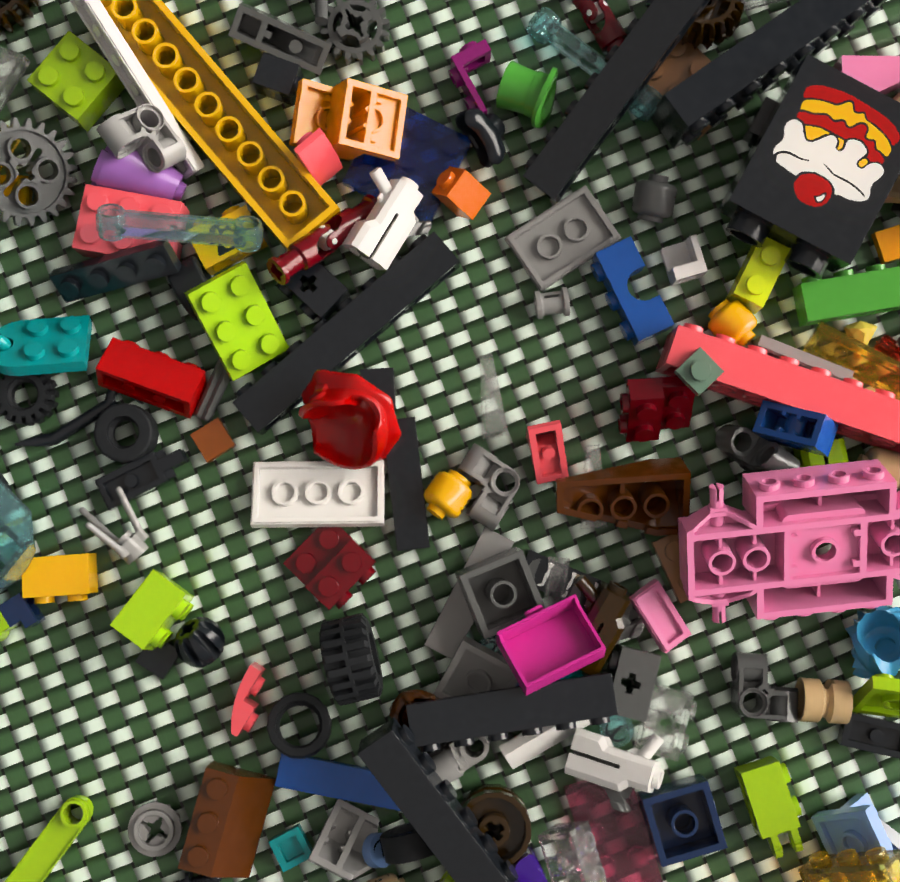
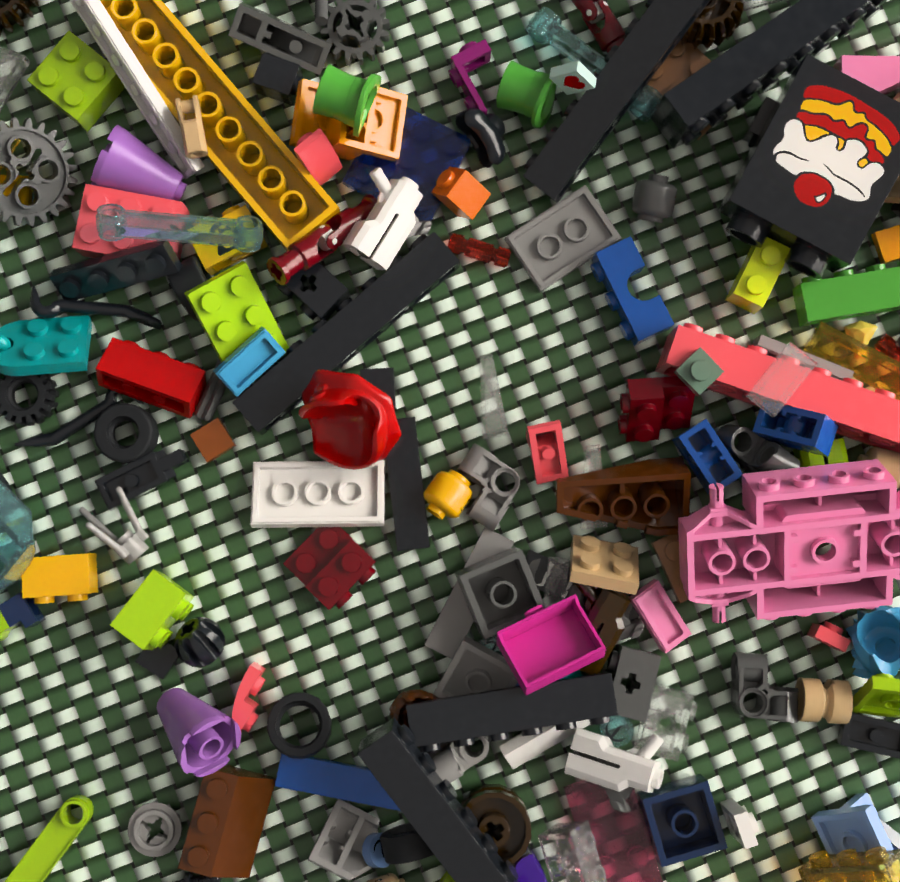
light grey piece [97,103,187,173] -> none
teal plate [268,823,312,873] -> none
black tyre [319,613,383,706] -> none
light grey bush [534,287,570,319] -> none
white panel [660,234,708,286] -> none
yellow head [708,299,757,347] -> none
lime hinge [734,756,804,859] -> none
none -> black piece [30,286,162,330]
none -> medium lavender cone [156,688,242,777]
none -> tan bar [175,95,208,159]
none -> dark azure tile [213,326,286,397]
none -> bright green piece [313,64,381,137]
none -> clear red axle [448,233,511,267]
none -> light aqua tile [549,60,597,95]
none -> tan plate [569,535,639,595]
none -> blue brick [672,419,743,494]
none -> white plate [720,798,759,849]
none -> clear tile [746,342,818,418]
none -> coral plate [807,621,851,652]

